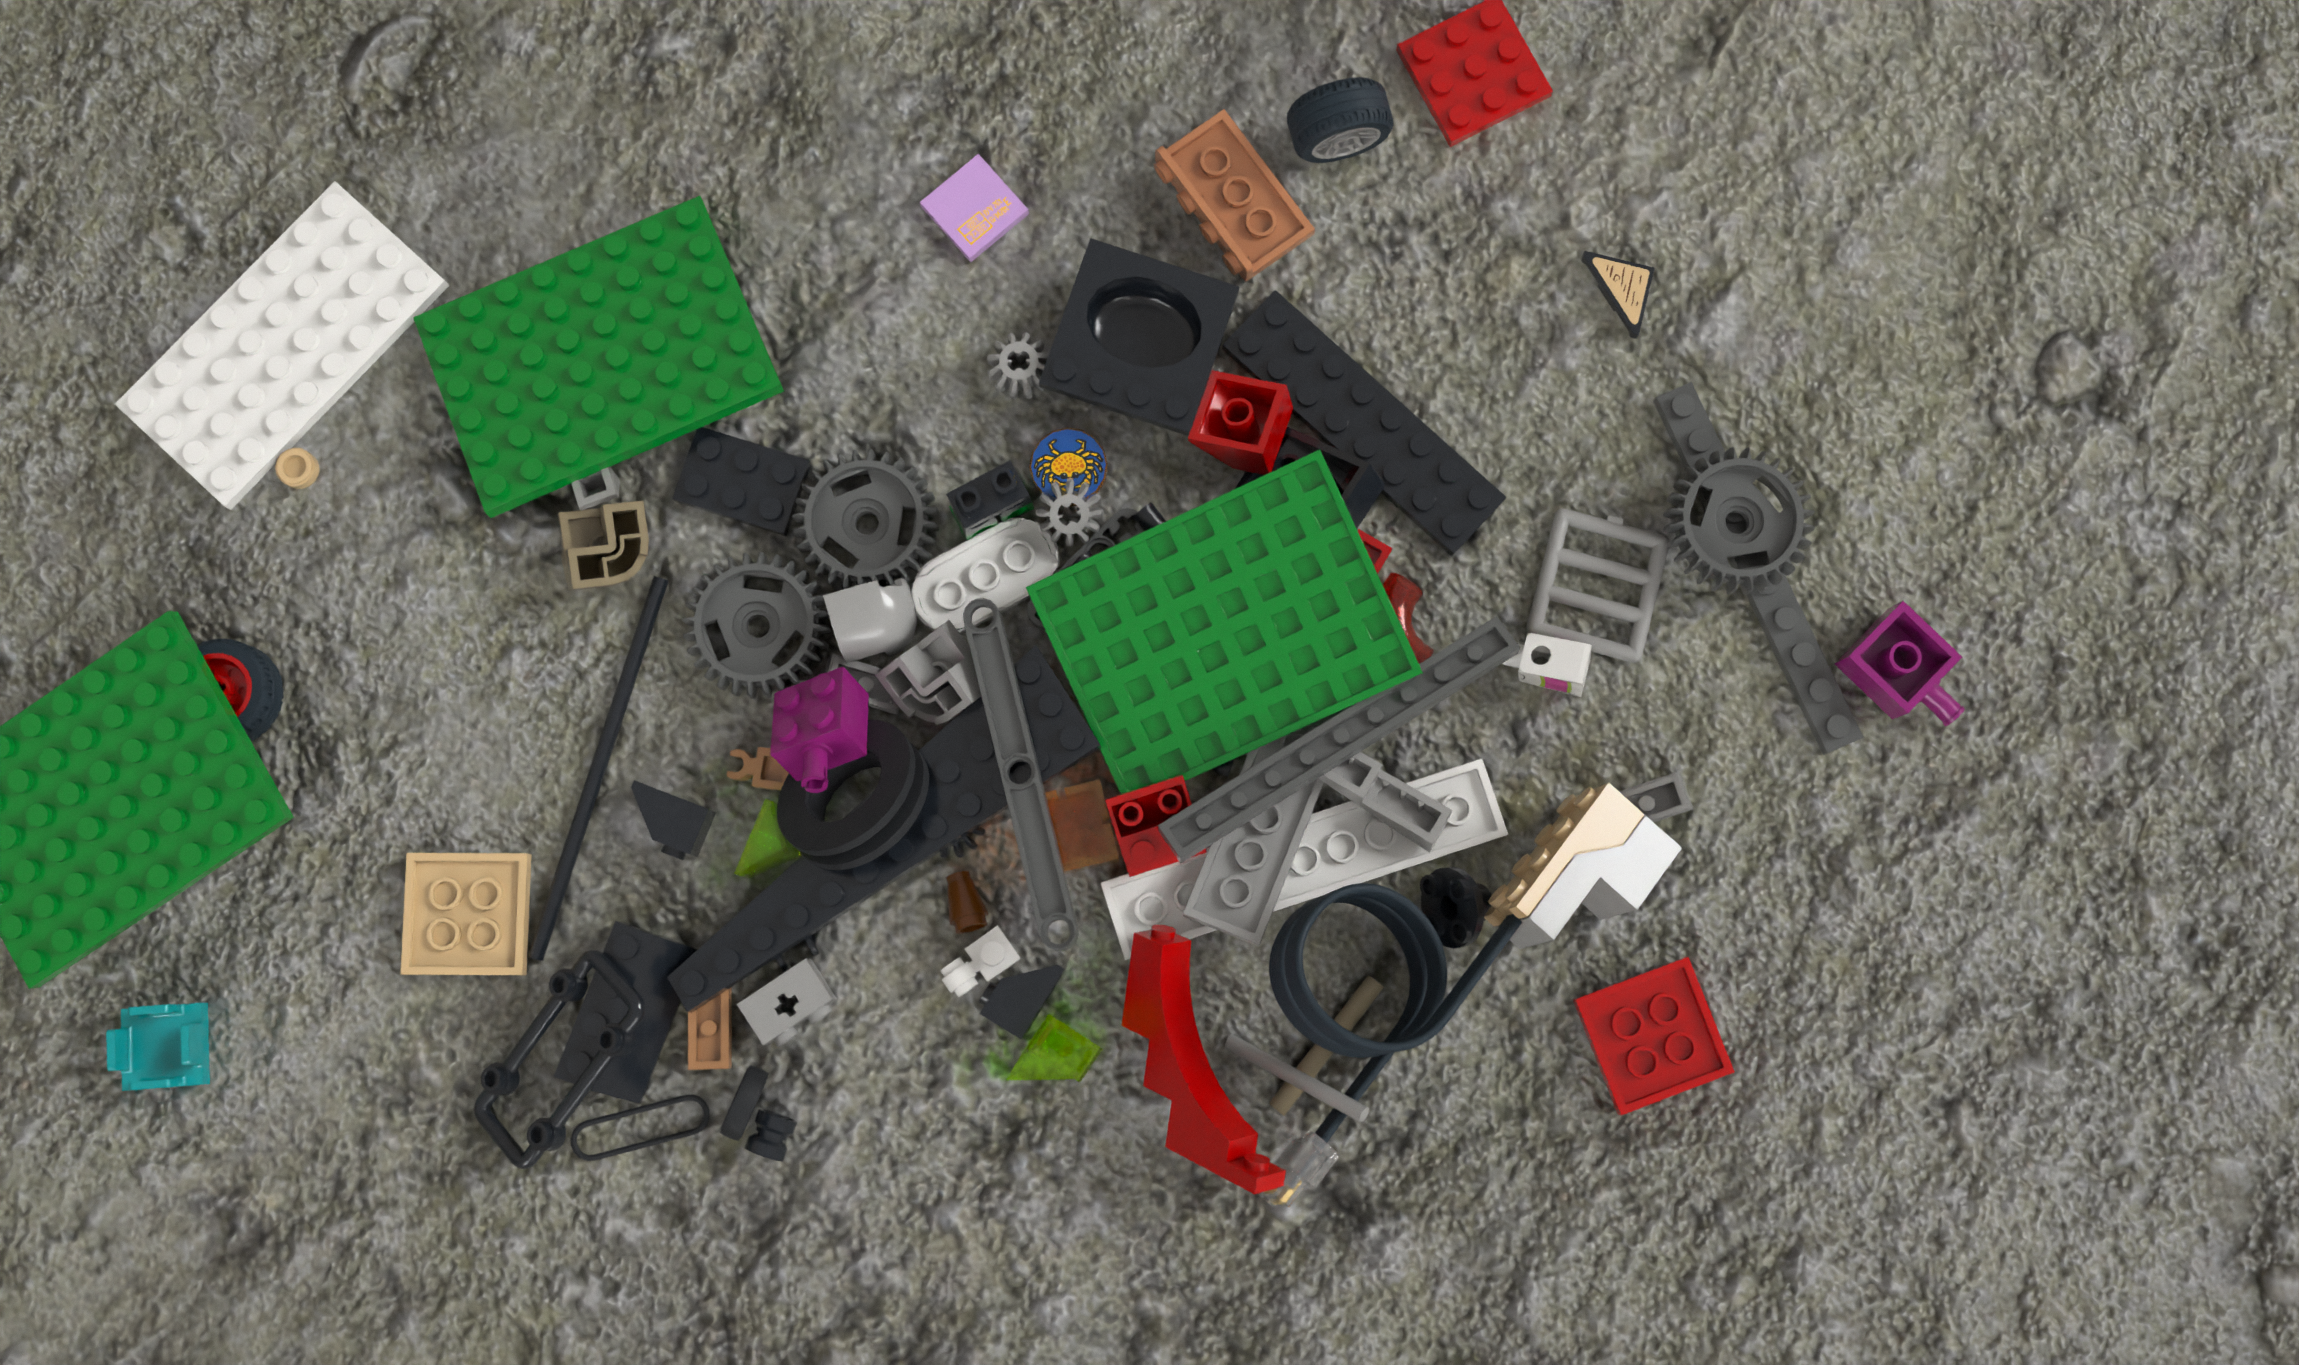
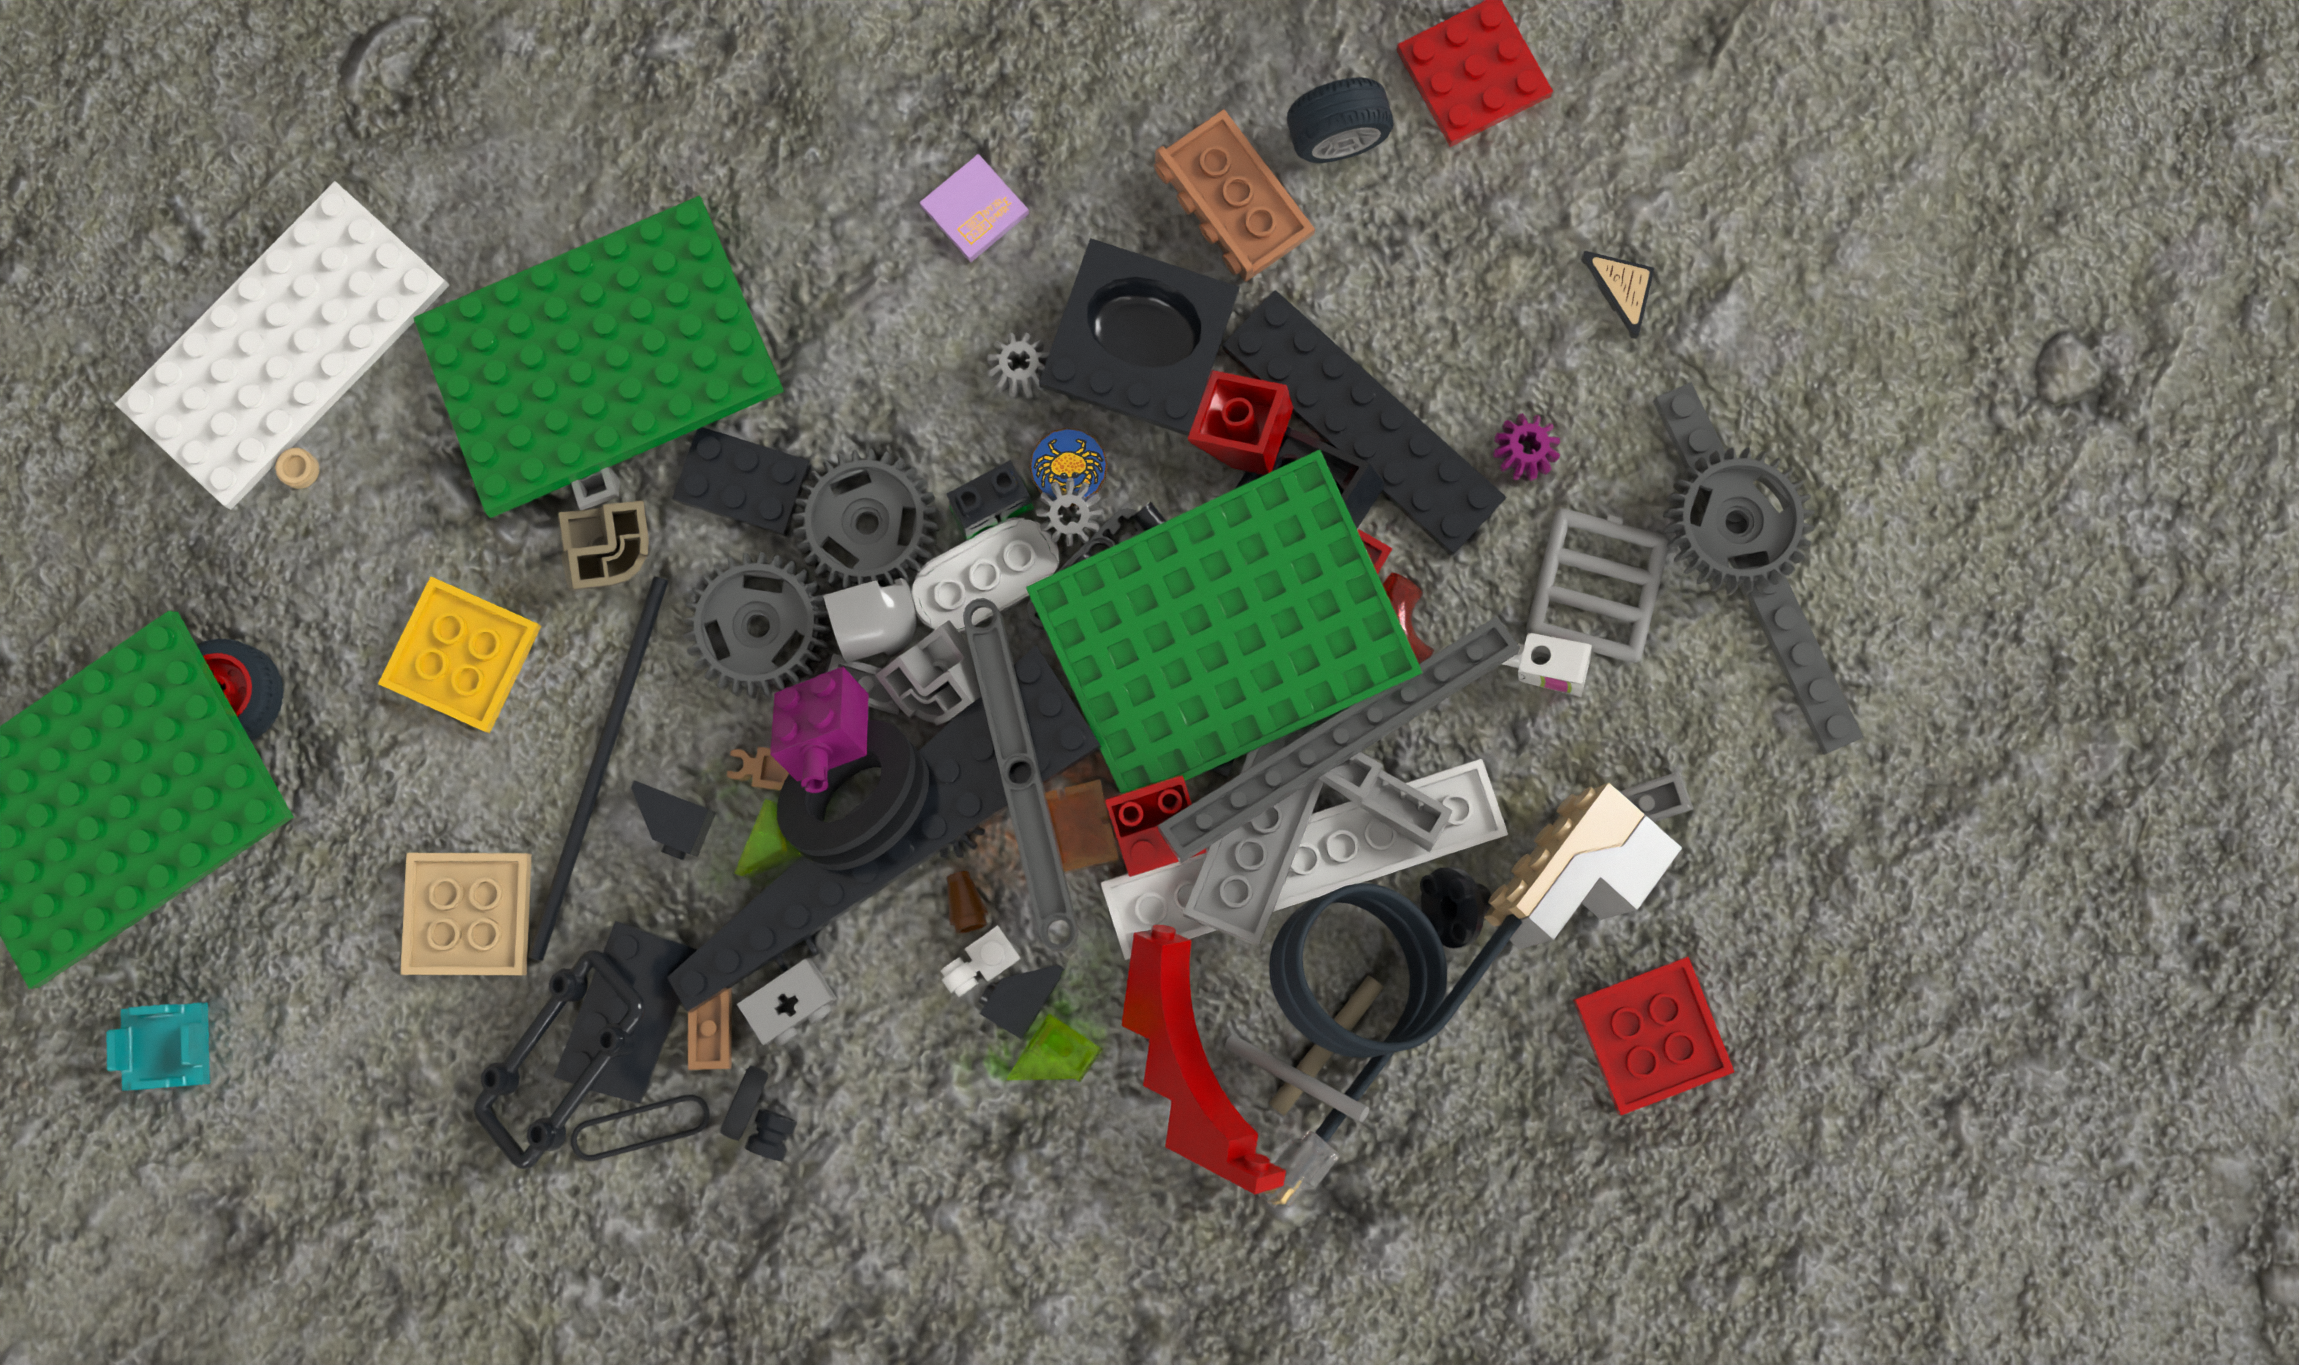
magenta brick [1834,601,1965,726] -> none
none -> yellow plate [378,576,541,734]
none -> magenta gear [1493,413,1561,481]

